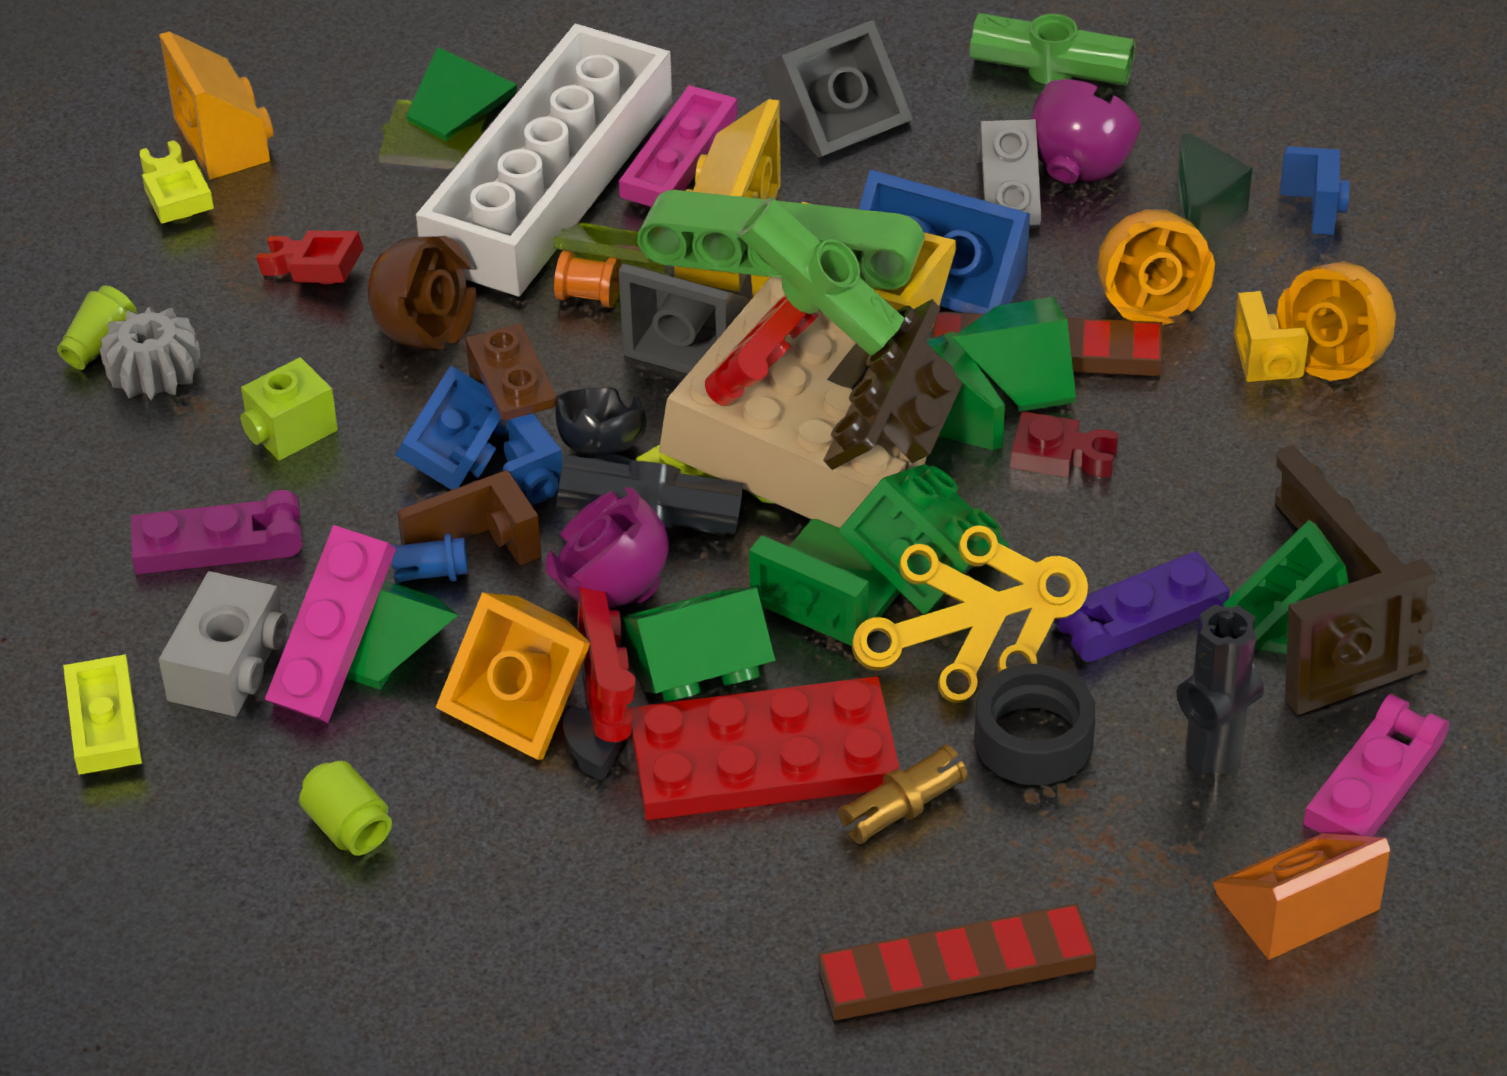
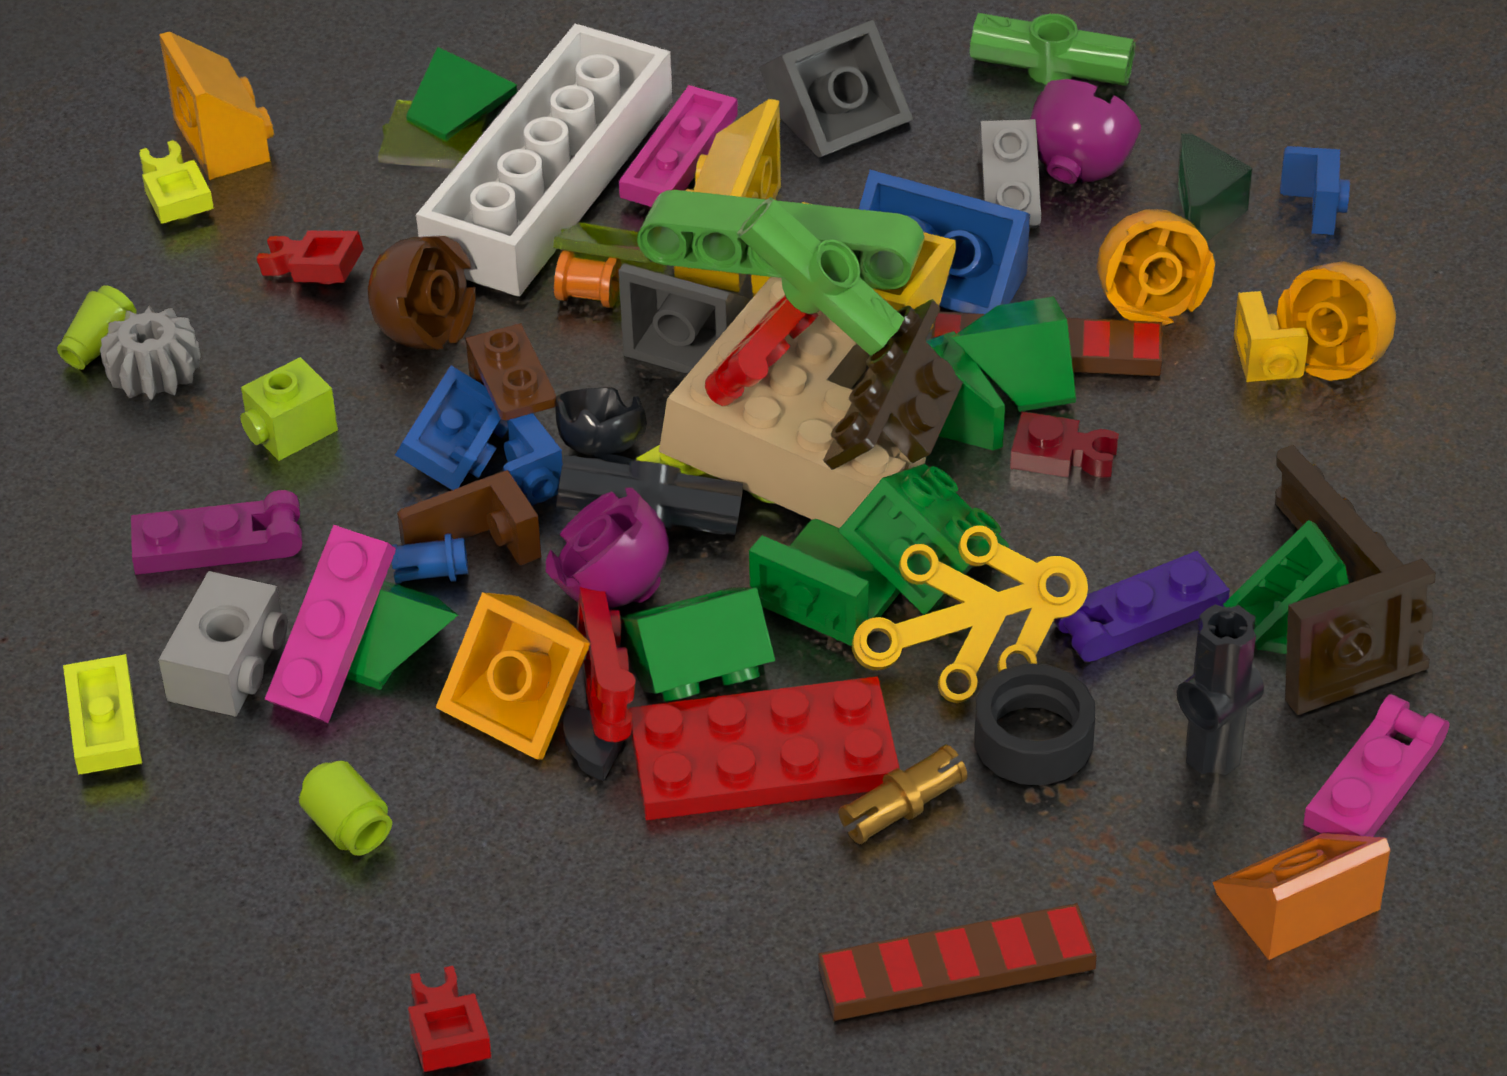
none -> red plate [408,966,491,1072]

